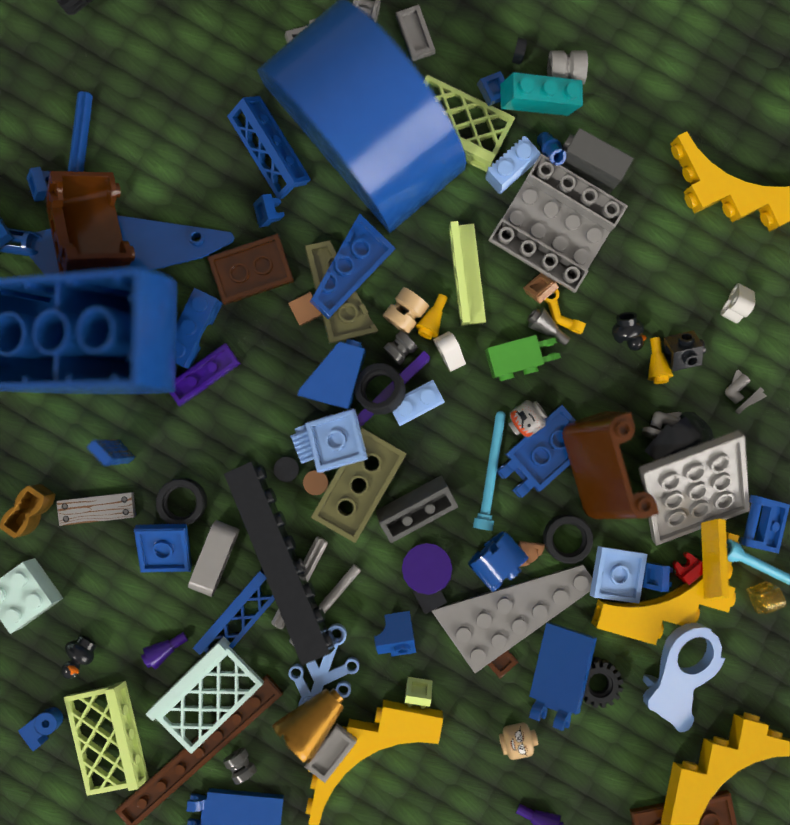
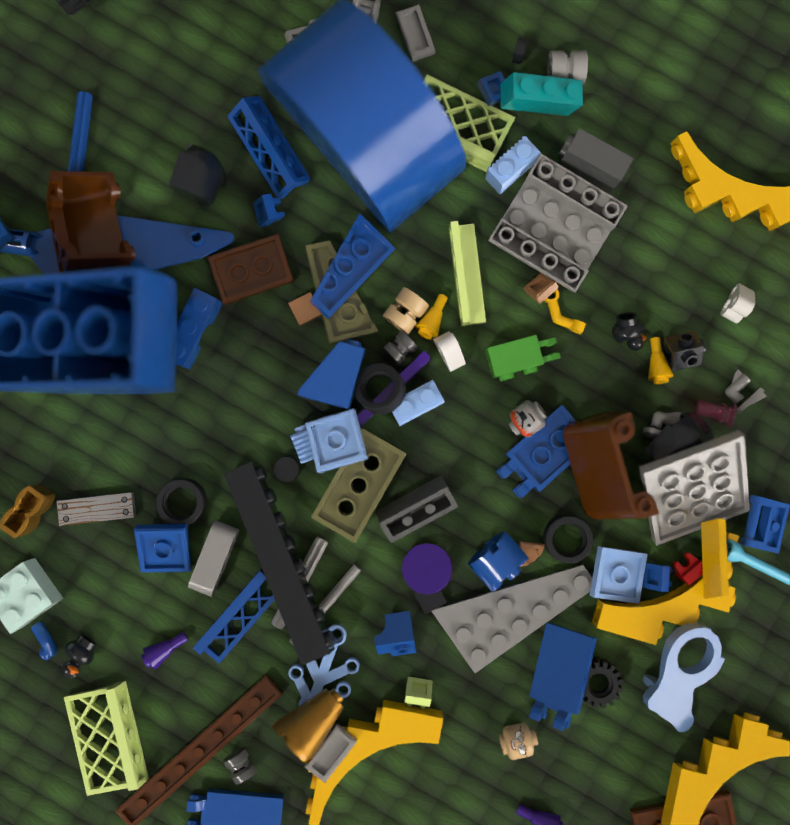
blue leg [18,707,63,751] -> none
blue tile [27,167,50,201] -> none
blue tile [87,439,136,466] -> none
light aqua fence [146,636,264,754] -> none
dark purple tile [170,343,241,407] -> none
medium nougat tile [303,470,329,495] -> none
medium azure piece [473,411,506,531] -> none
reddish brown tile [488,650,518,679] -> none
flat silver cone [527,307,570,345] -> none
blue pin [537,132,567,165] -> none
clear yellow leg [747,581,787,614] -> none
none -> blue arm [31,622,58,660]
none -> black brick [169,143,227,207]
none -> clear pink pin [695,400,737,428]

